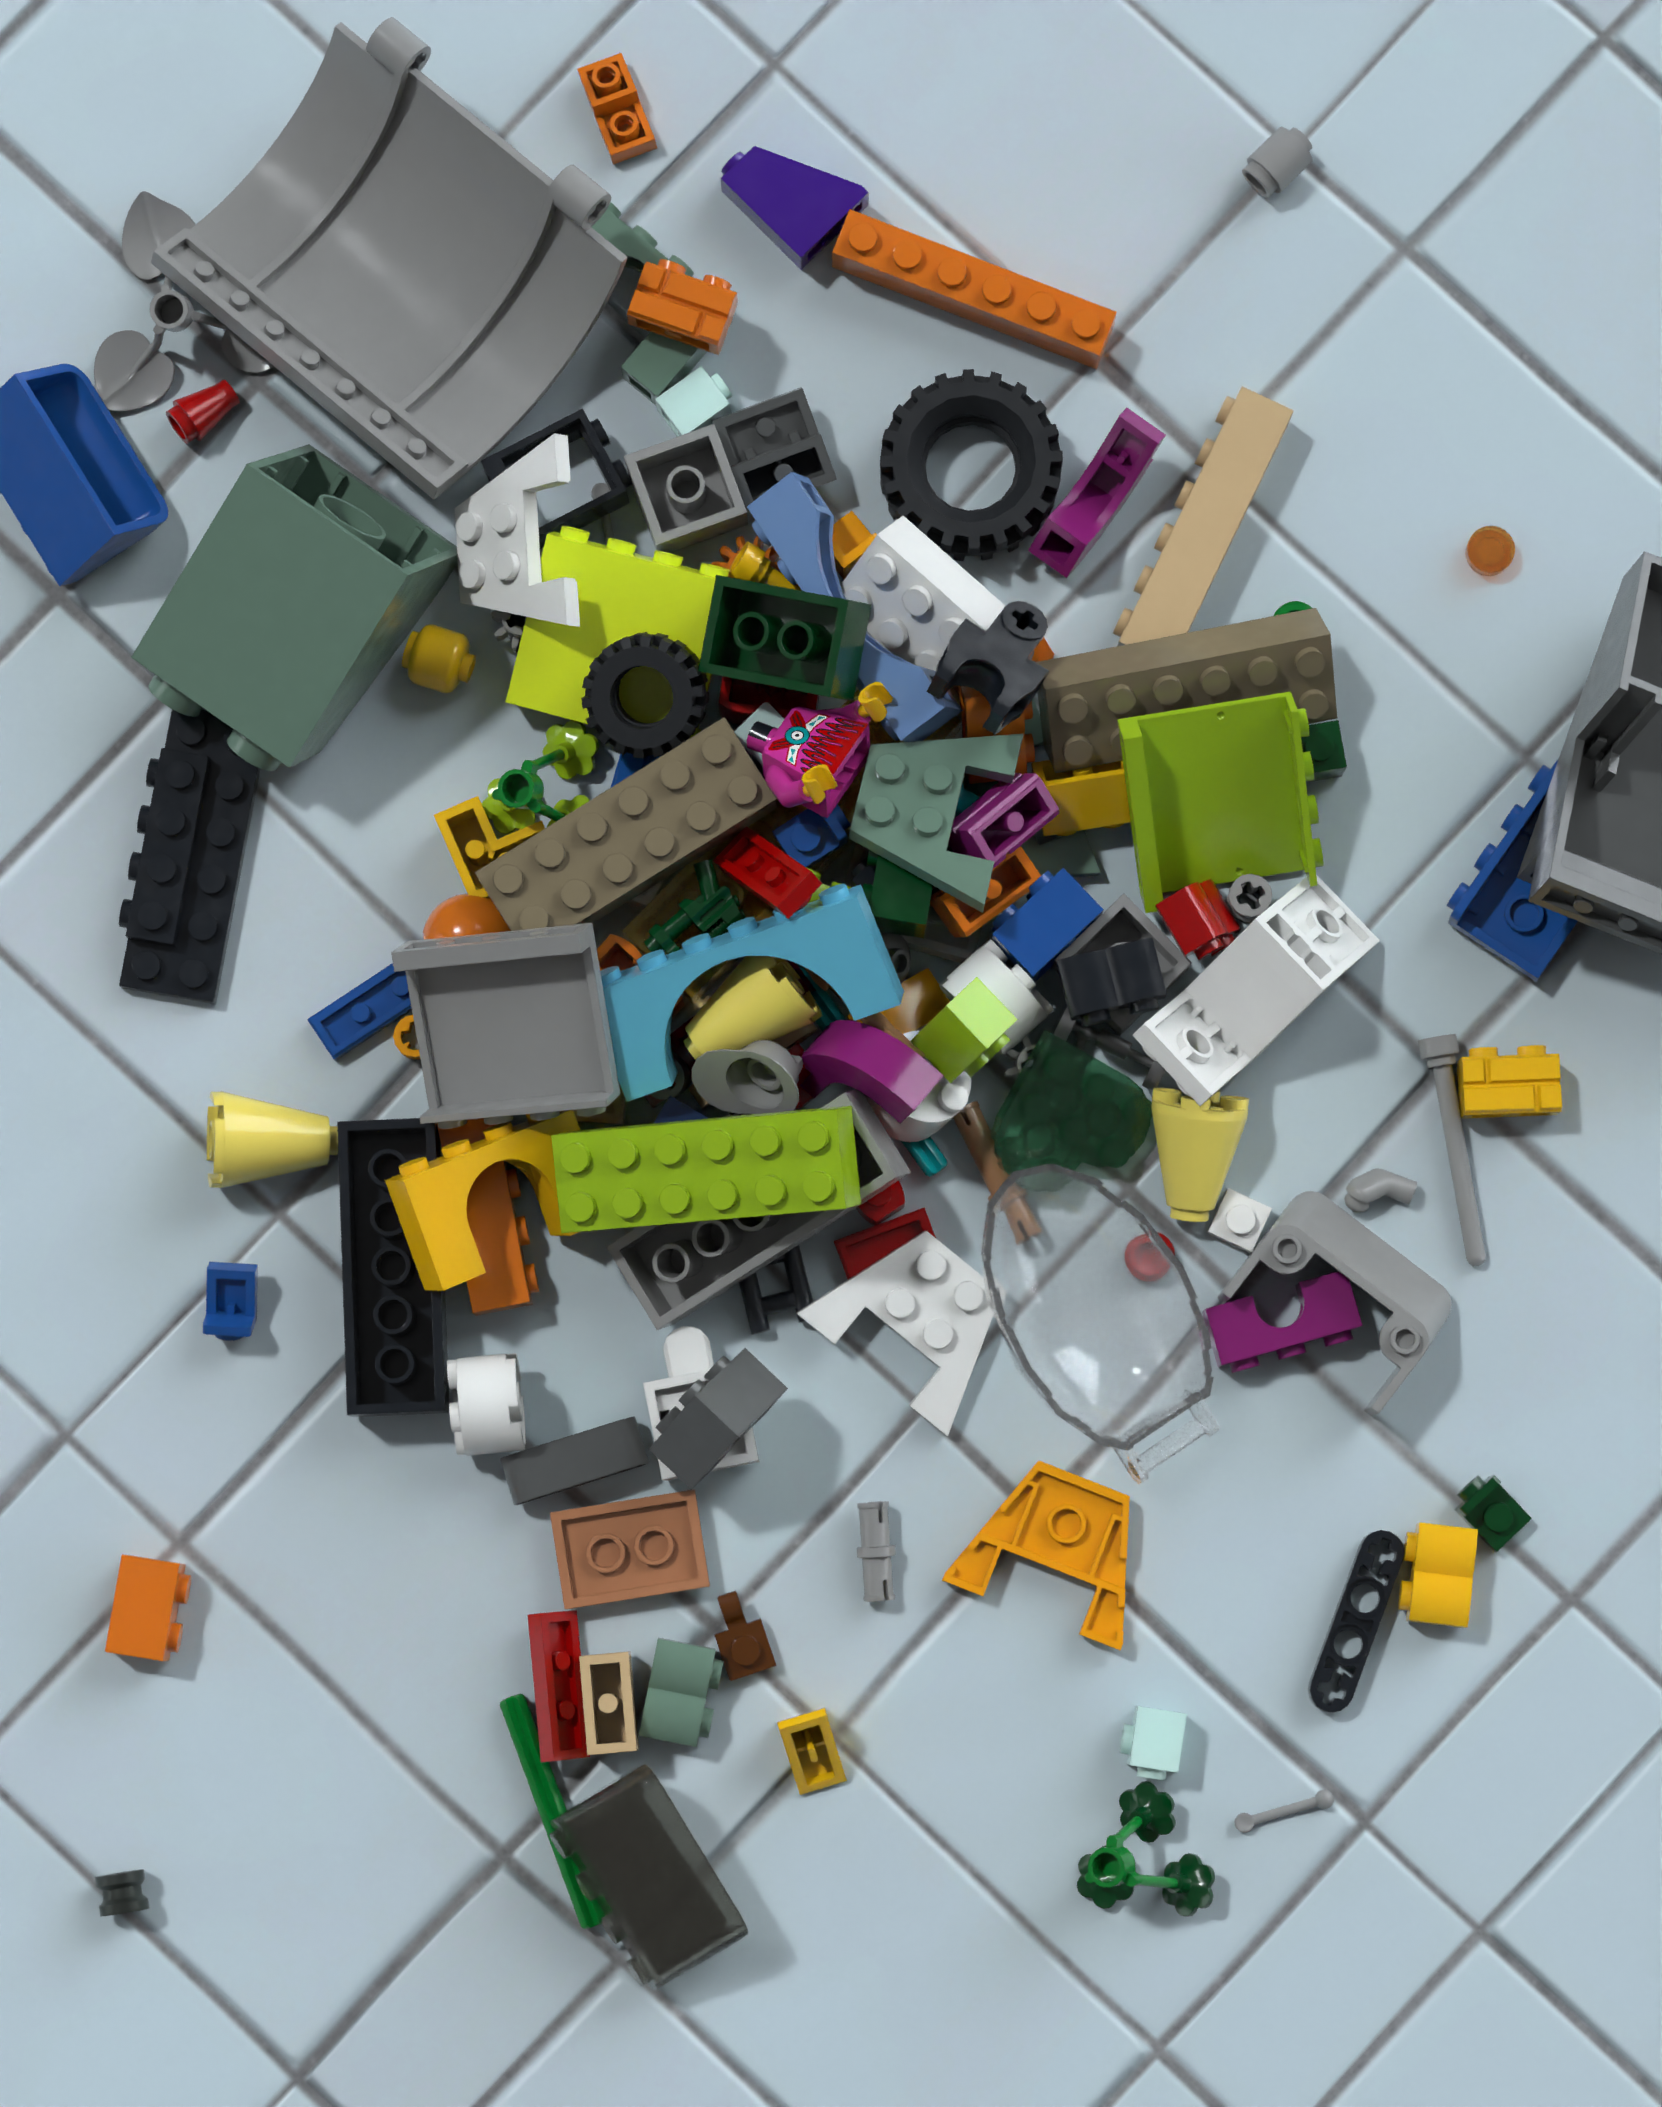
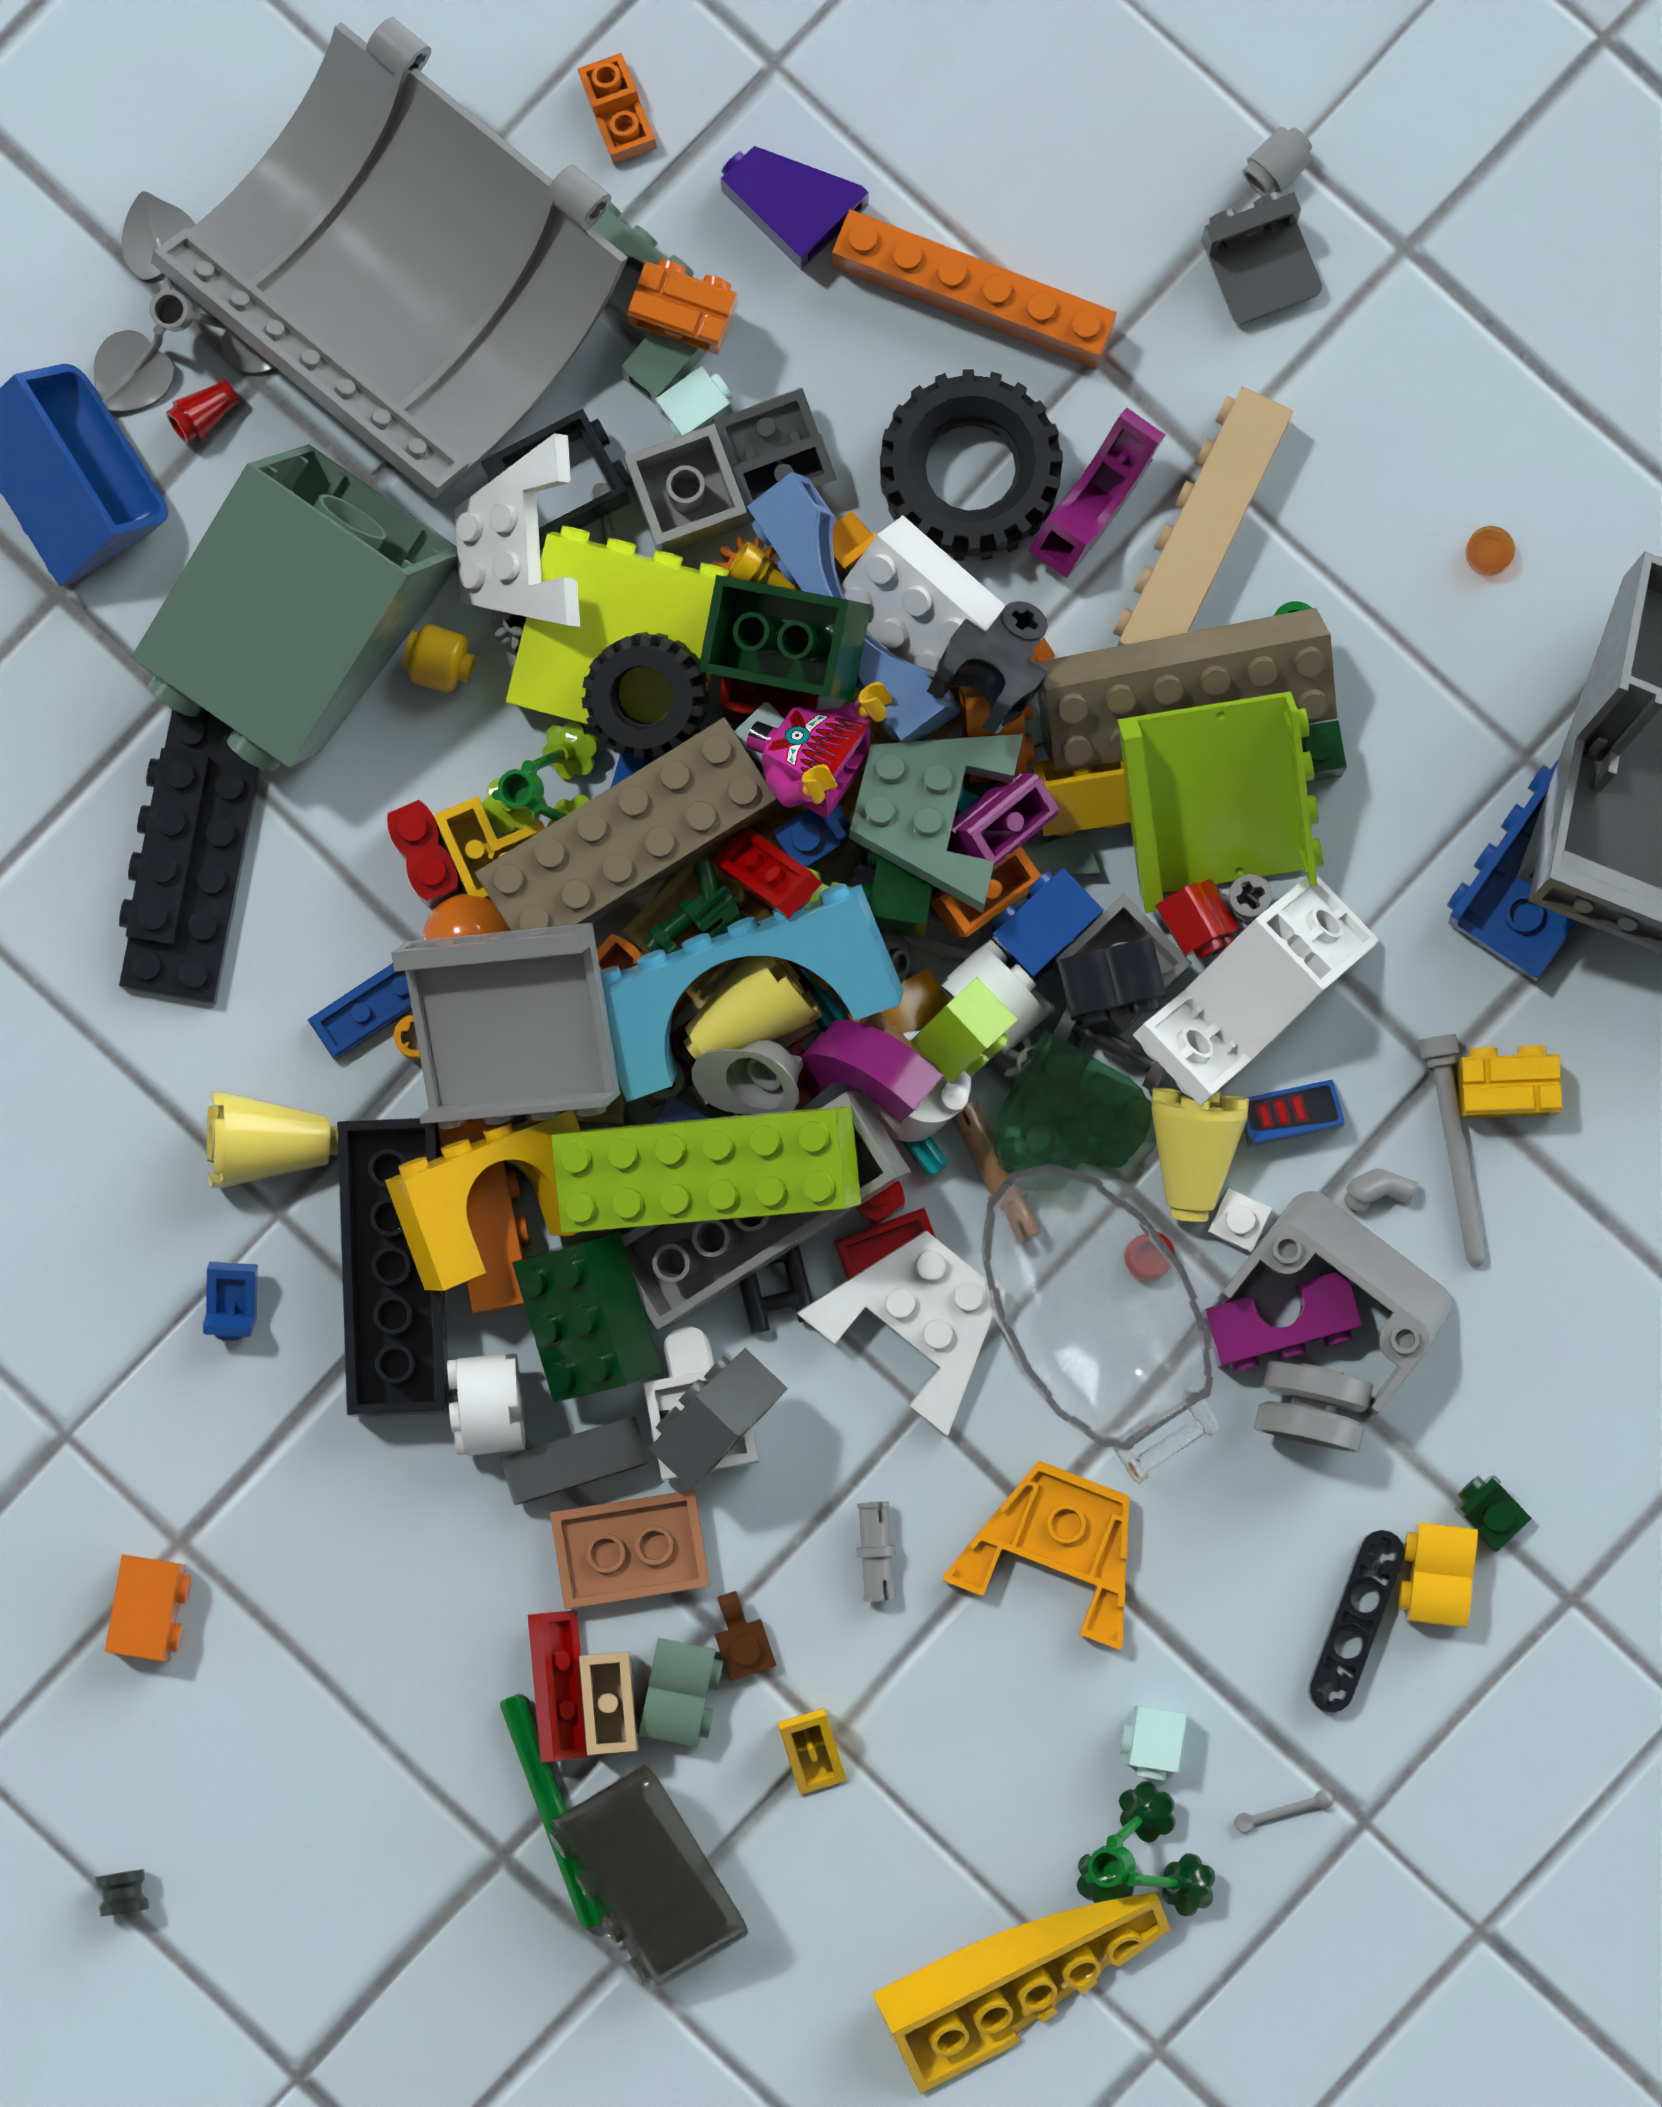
none -> red brick [387,800,462,909]
none -> dark green brick [512,1231,662,1403]
none -> yellow wedge [872,1892,1171,2094]
none -> dark grey bracket [1201,192,1322,325]
none -> slope [1244,1080,1345,1147]
none -> light grey wheel [1254,1361,1374,1452]

